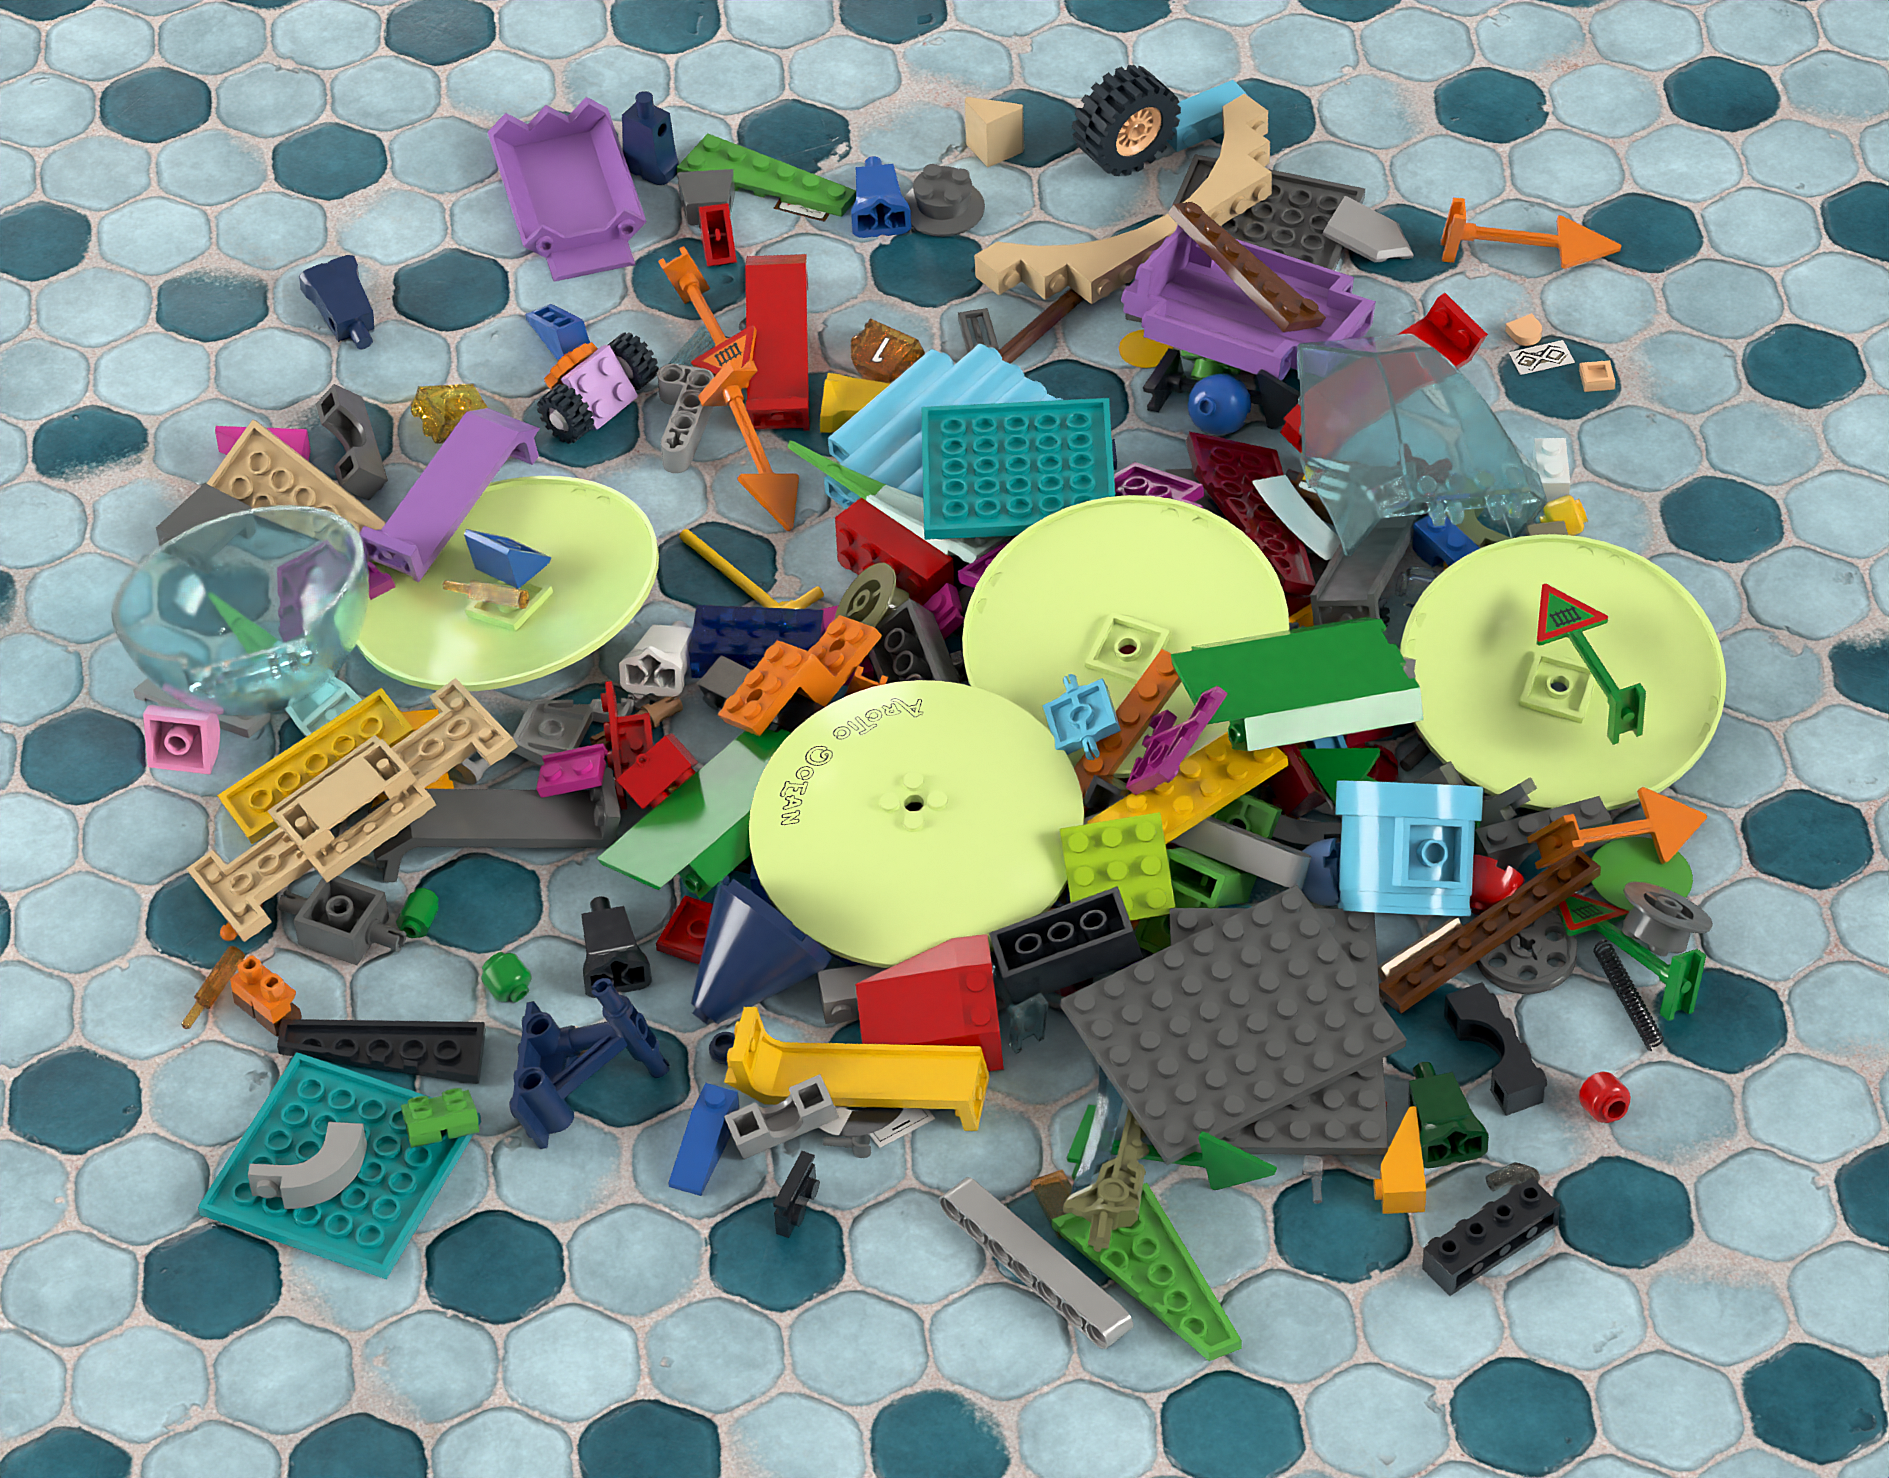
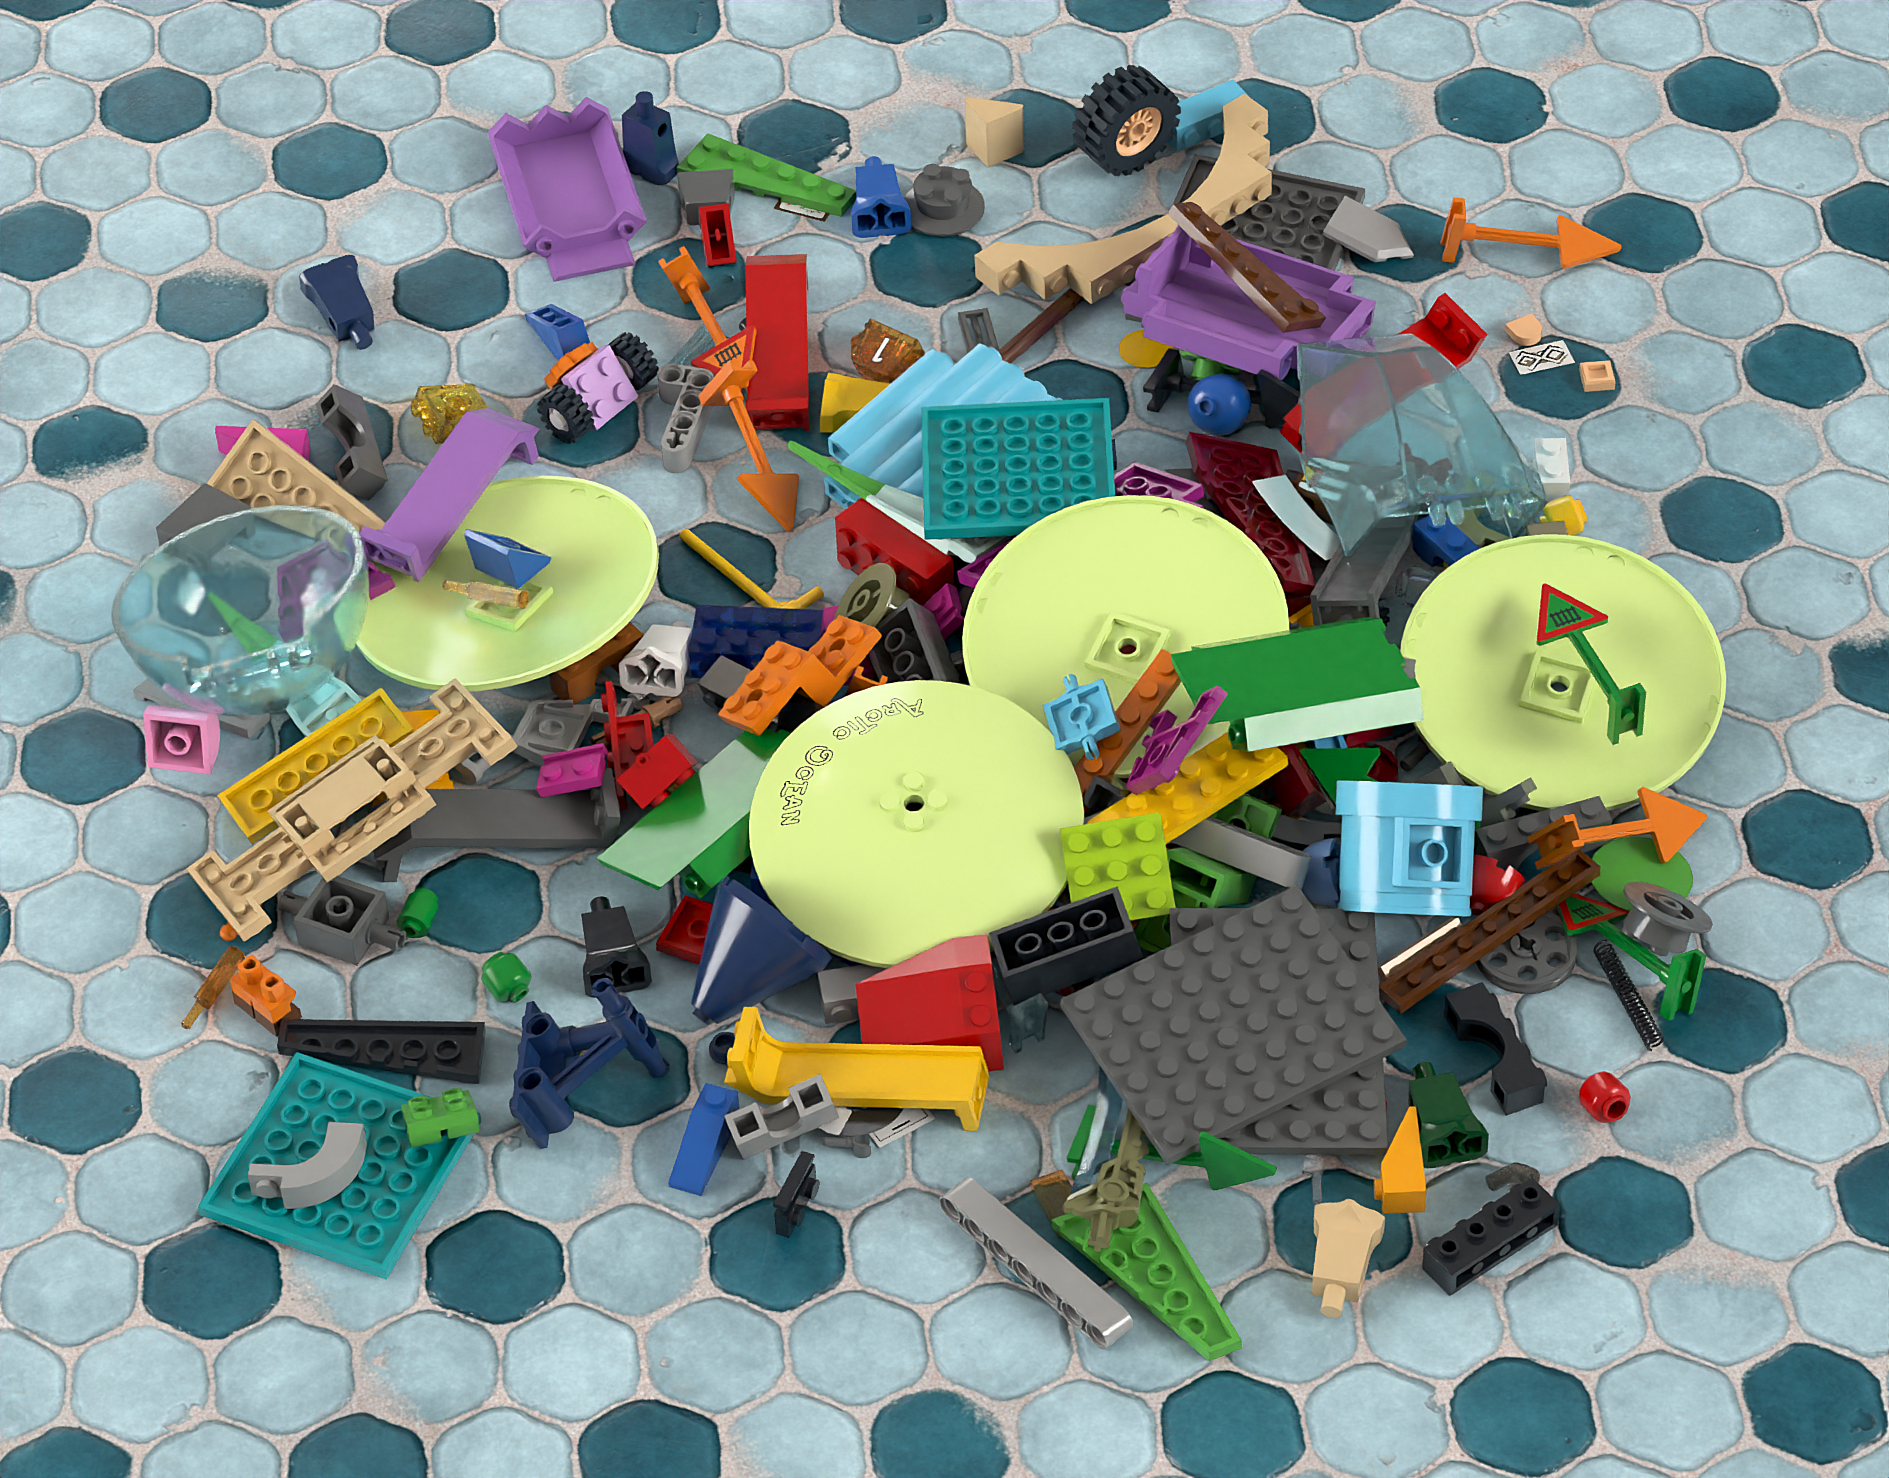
none -> dark orange arch [549,622,644,705]
none -> tan piece [1312,1199,1385,1318]

